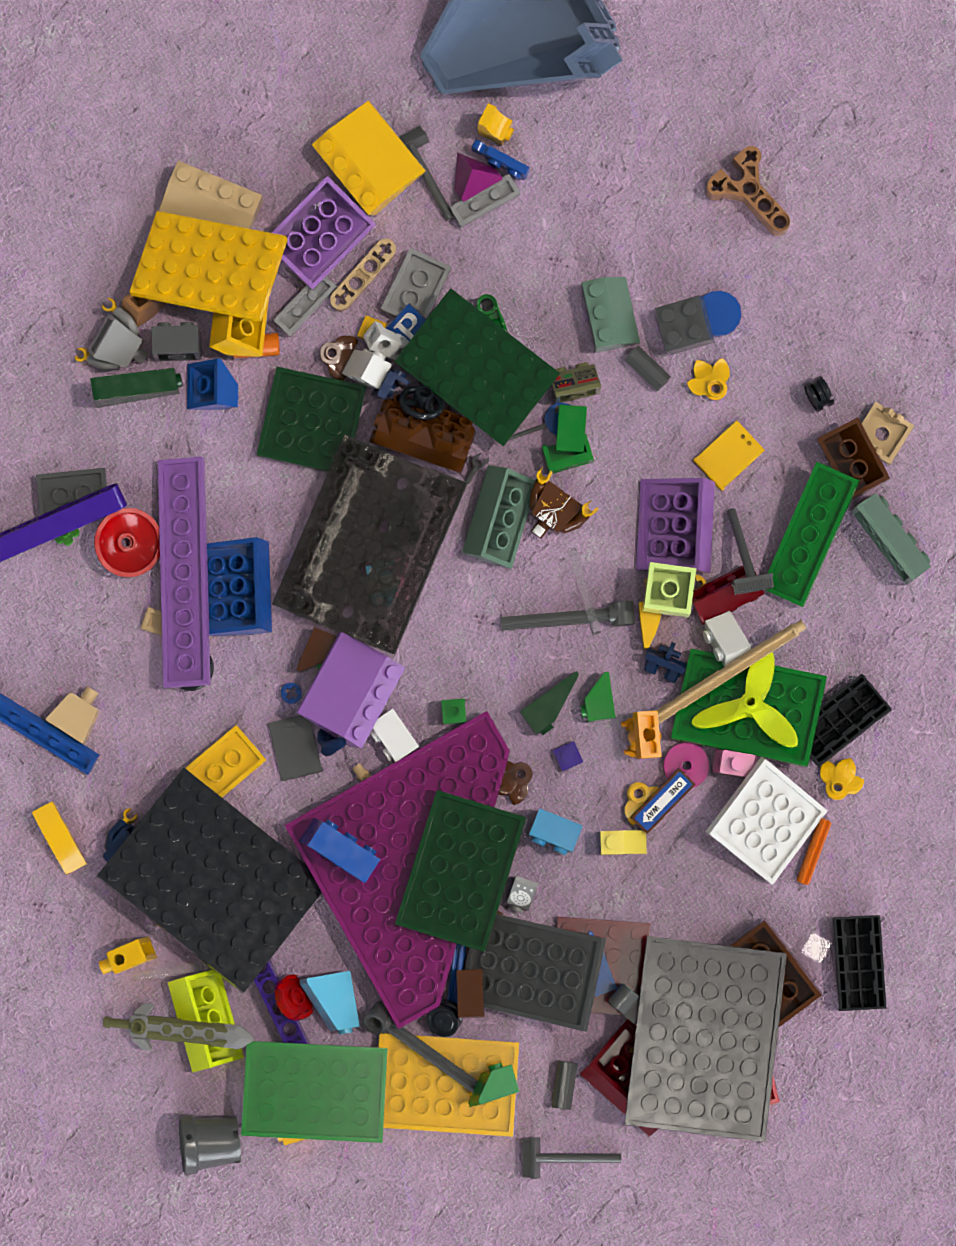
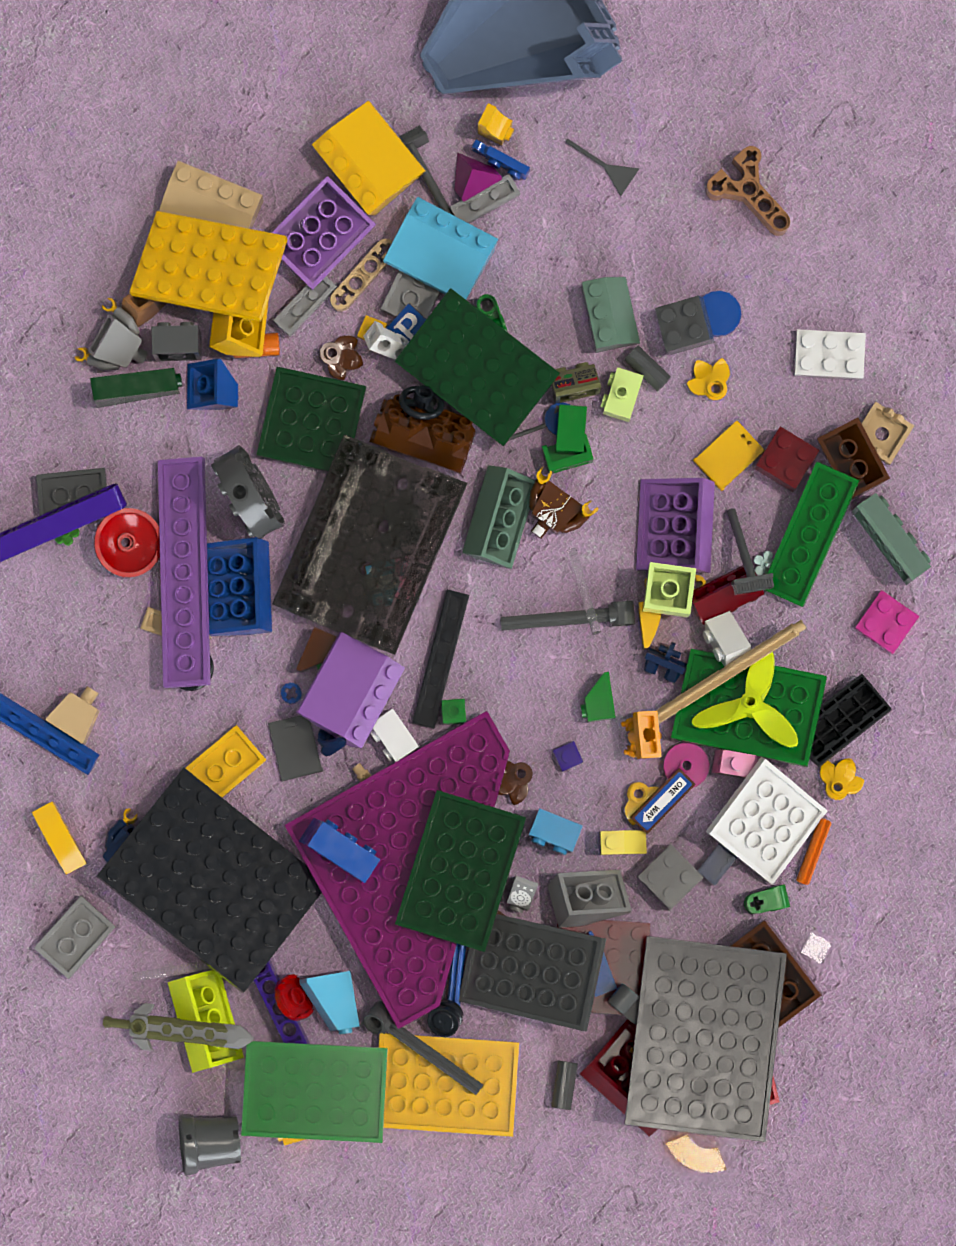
yellow torso [99,936,158,974] -> none
white brick [342,348,392,389] -> none
dark blue bracket [371,369,410,400] -> none
reddish brown hinge [457,969,485,1018] -> none
dark grey hand [464,453,489,484] -> none
green slope [468,1062,520,1107] -> none
dark green slope [520,671,579,735] -> none
dark grey piece [522,1137,621,1179] -> none
black wheel [803,376,835,412] -> none
black piece [833,915,887,1011] -> none
none -> light grey plate [34,896,116,979]
none -> dark grey brick [211,445,285,539]
none -> medium azure slope [383,197,498,300]
none -> black tile [412,589,470,729]
none -> light grey slope [548,870,632,928]
none -> dark grey piece [566,139,640,196]
none -> yellowish green brick [600,367,644,422]
none -> dark grey brick [637,844,704,910]
none -> clear yellow tile [666,1134,727,1173]
none -> plate [697,843,737,886]
none -> green piece [744,884,791,914]
none -> light aqua plant [753,551,774,575]
none -> dark red brick [754,426,819,492]
none -> white plate [794,329,866,380]
none -> dark pink plate [855,590,919,655]

